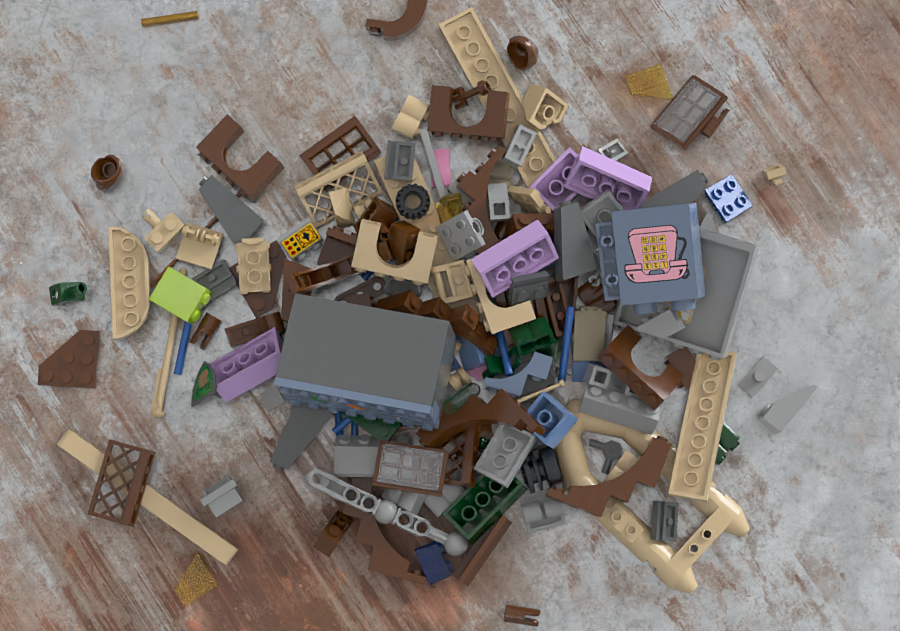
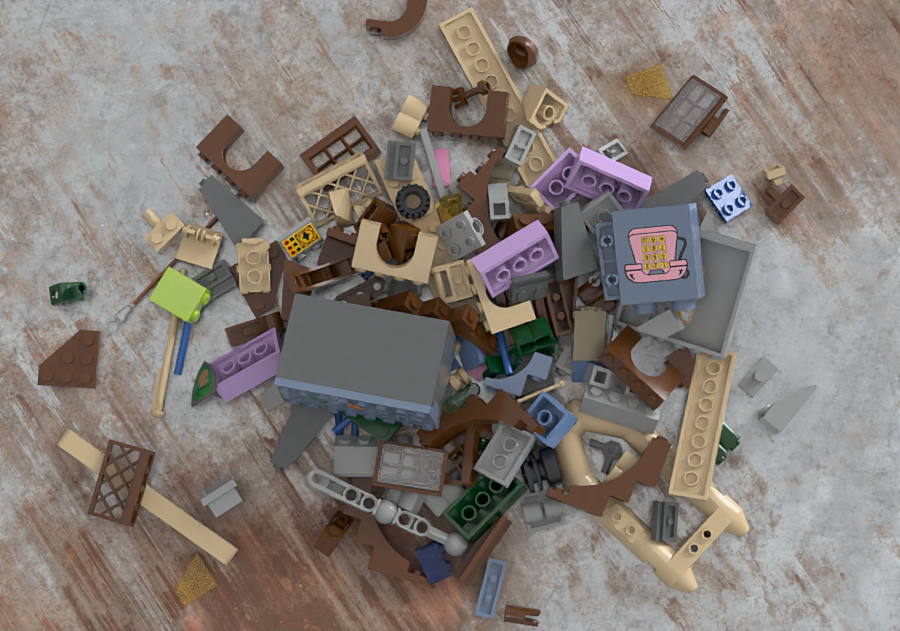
reddish brown hair [91,155,122,191] -> none
tan plate [108,227,151,340] -> none
pearl gold bar [141,11,198,26] -> none
reddish brown hinge [189,312,221,350] -> none
blue bar [558,306,575,382] -> none
none -> sand blue plate [474,558,508,619]
none -> reddish brown plate [764,184,805,225]

